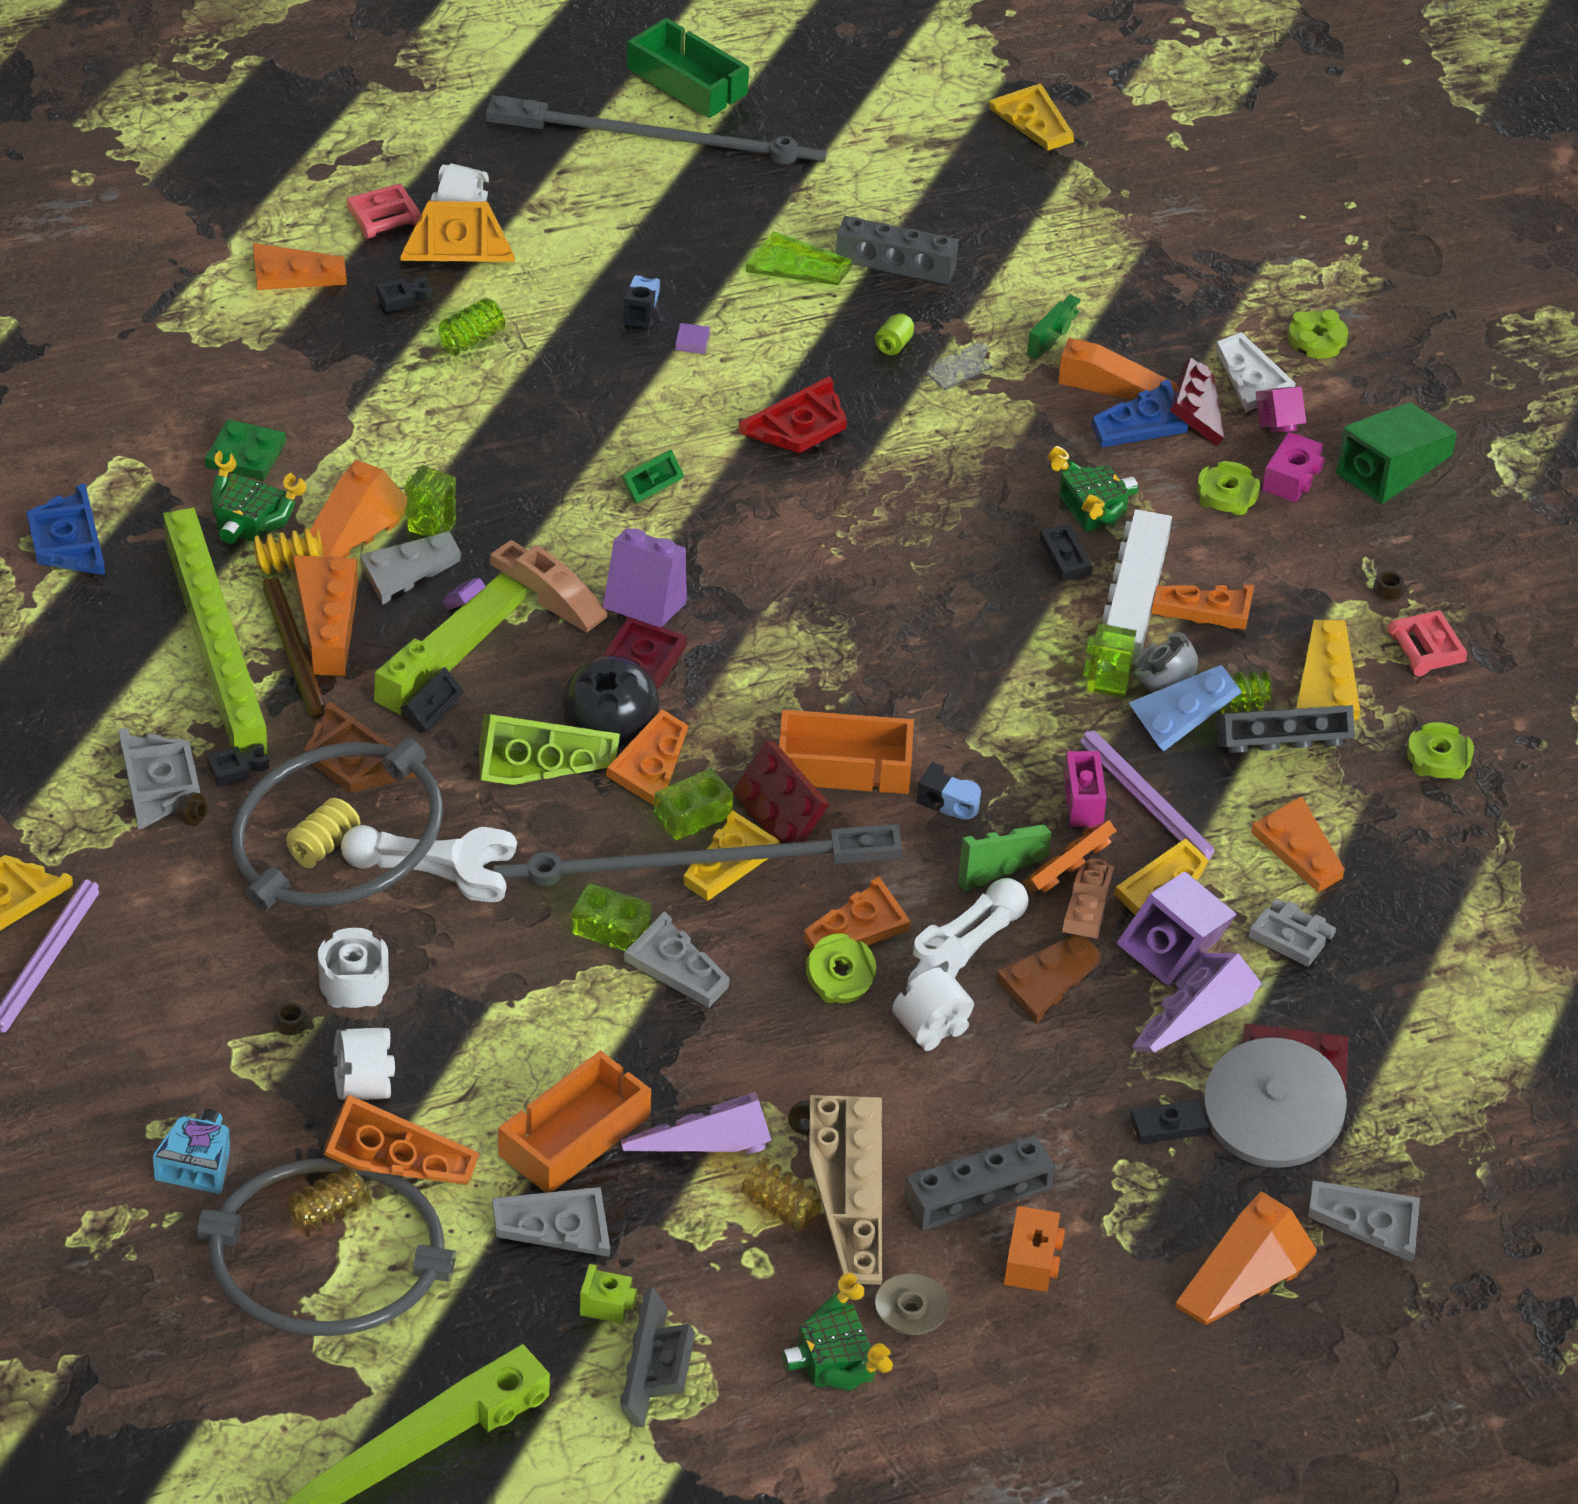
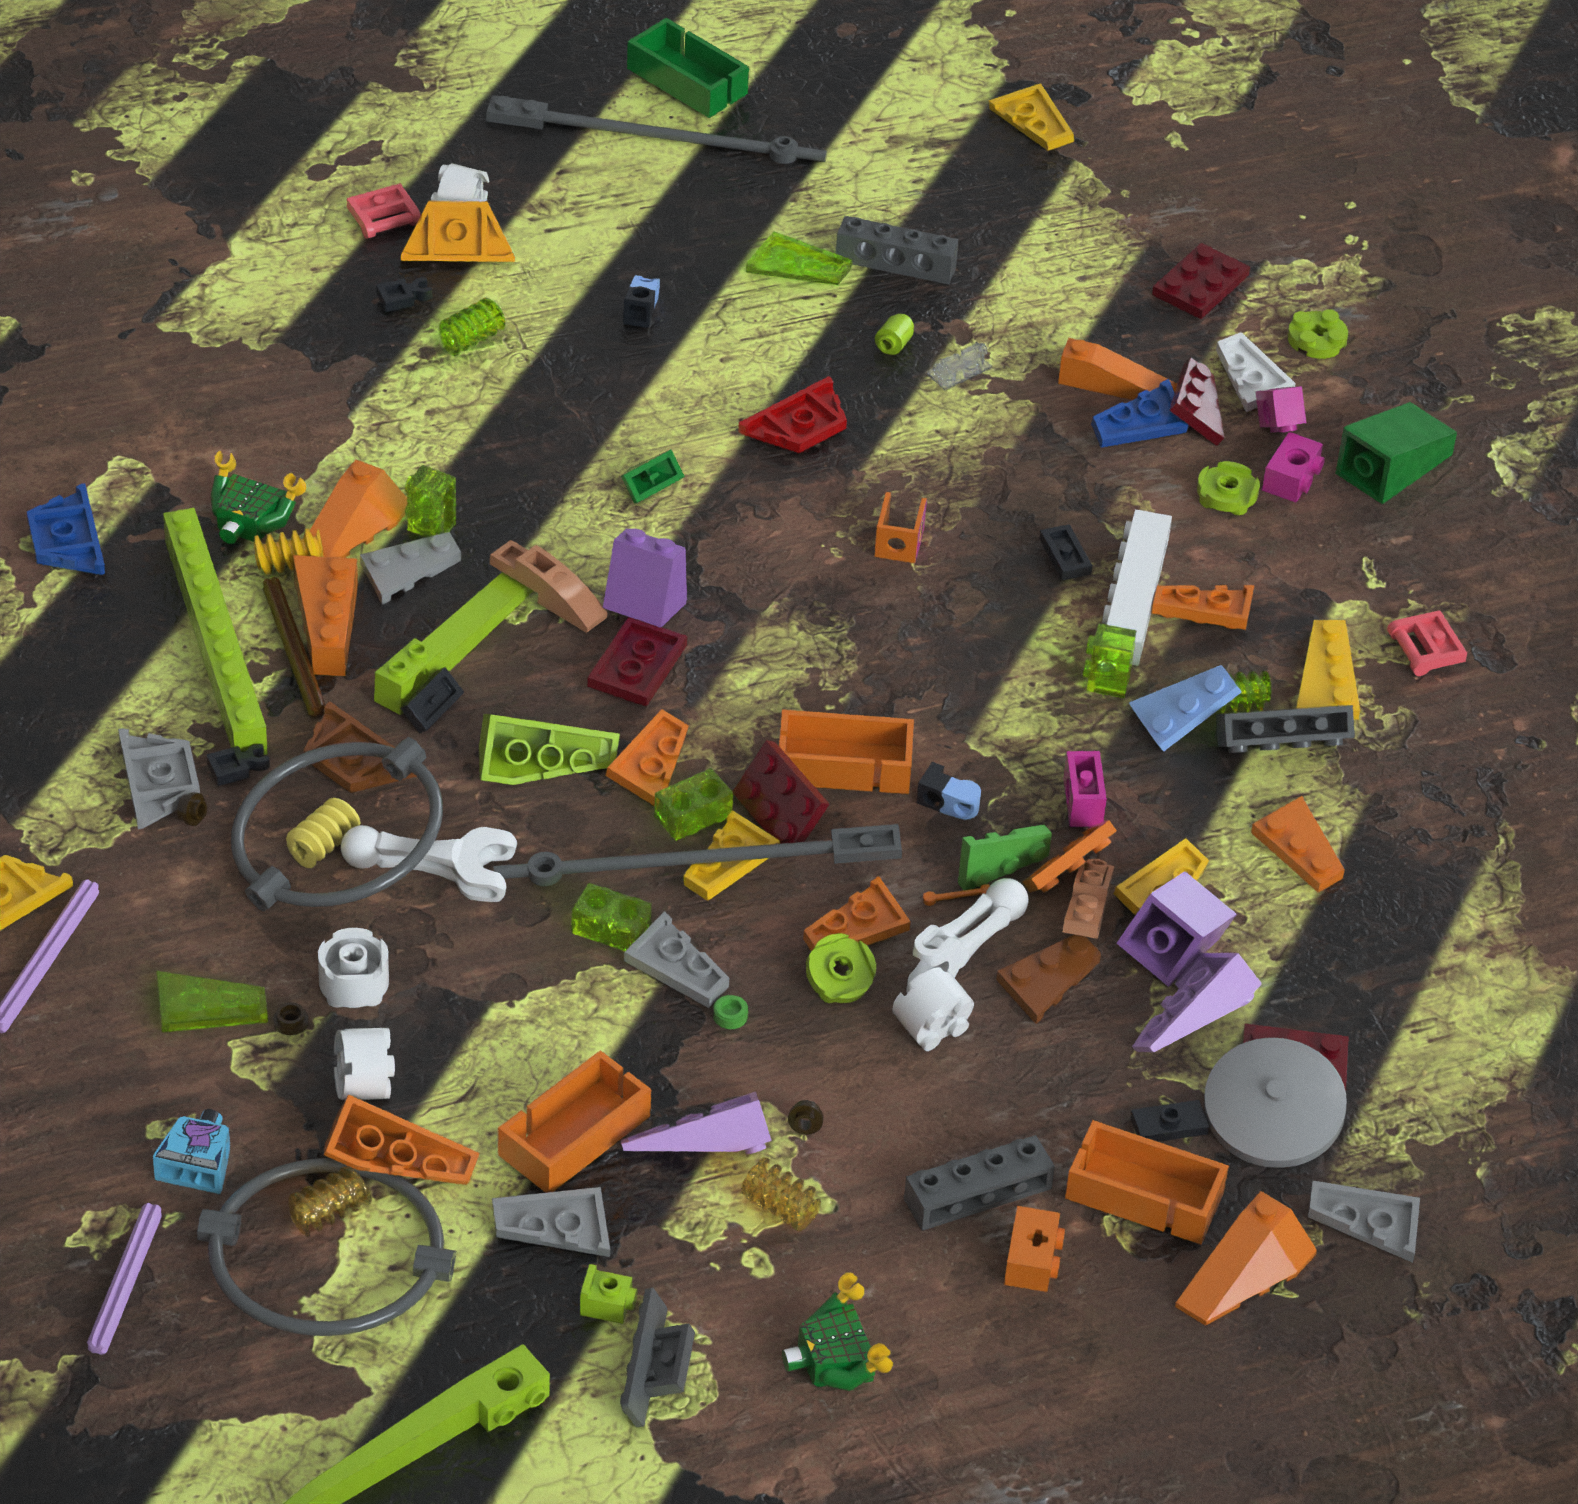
green plate [205,419,286,481] -> none
orange wing [253,243,347,290] -> none
medium lavender tile [442,577,486,610] -> none
black piece [562,655,659,746] -> none
medium lavender tile [676,323,710,354] -> none
tan wedge [809,1095,882,1285] -> none
dark tan dish [875,1273,949,1335] -> none
green plate [1027,294,1081,360] -> none
green torso [1047,446,1138,532] -> none
lavender axle [1080,730,1214,860] -> none
light grey cylinder [1133,632,1198,692] -> none
light grey plate [1249,898,1336,967] -> none
dark brown plate [1373,571,1405,600] -> none
lime plate [1407,722,1474,780] -> none
none -> lavender axle [87,1203,162,1355]
none -> clear neon green wing [157,971,268,1032]
none -> bright green tile [713,995,748,1029]
none -> orange piece [874,492,927,563]
none -> orange hinge [923,884,990,906]
none -> orange piece [1065,1120,1229,1245]
none -> dark red plate [1152,243,1250,319]

